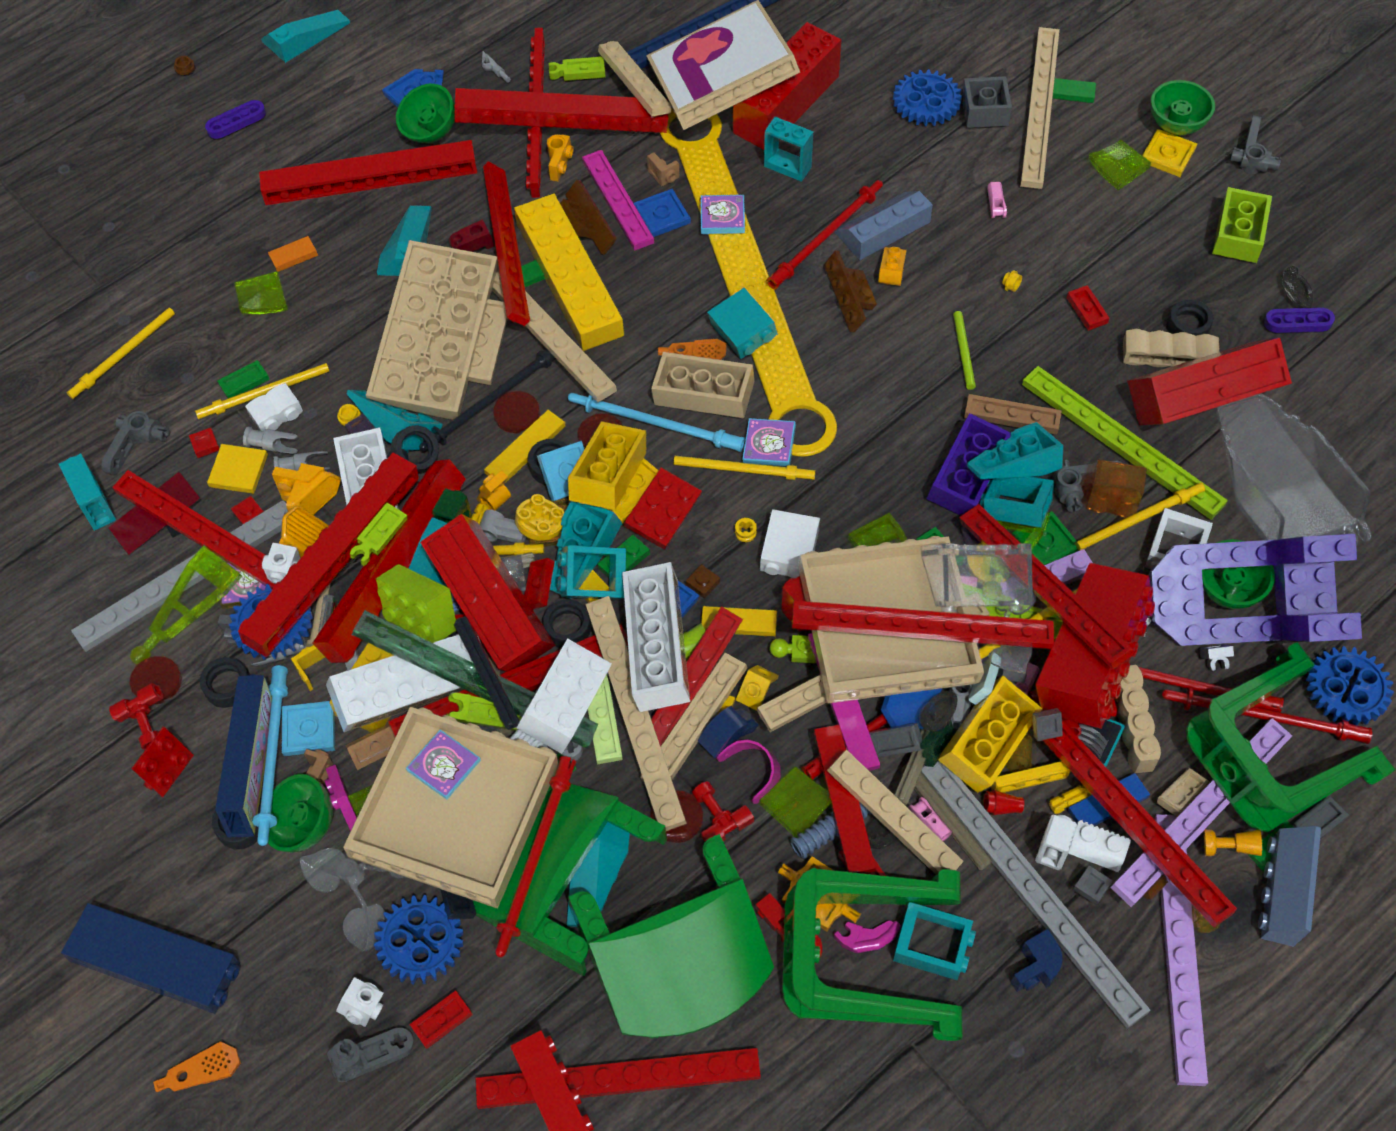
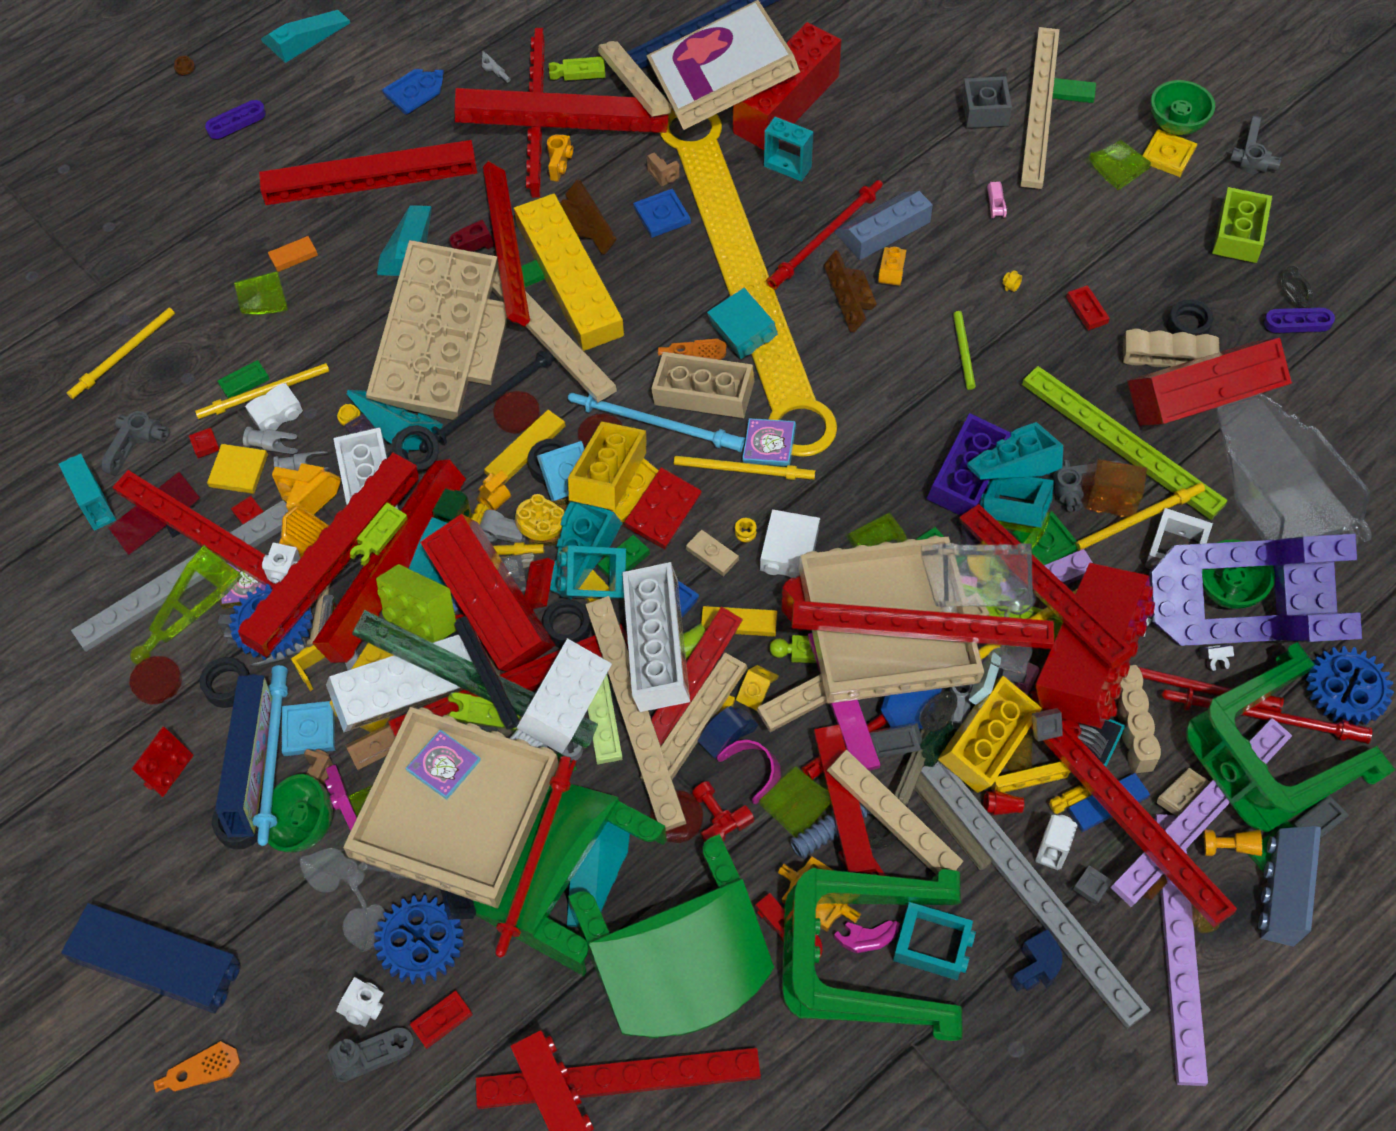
red bar [109,683,163,750] -> none
green piece [396,83,455,144] -> none
dark pink tile [582,150,654,251] -> none
reddish brown plate [686,564,720,599] -> none
tile [701,195,745,234] -> none
blue gear [893,69,962,126] -> none
bright pink bar [908,797,952,841] -> none
medium nougat plate [964,394,1062,434] -> none
white brick [1069,820,1131,872] -> none
none -> tan plate [686,530,739,576]

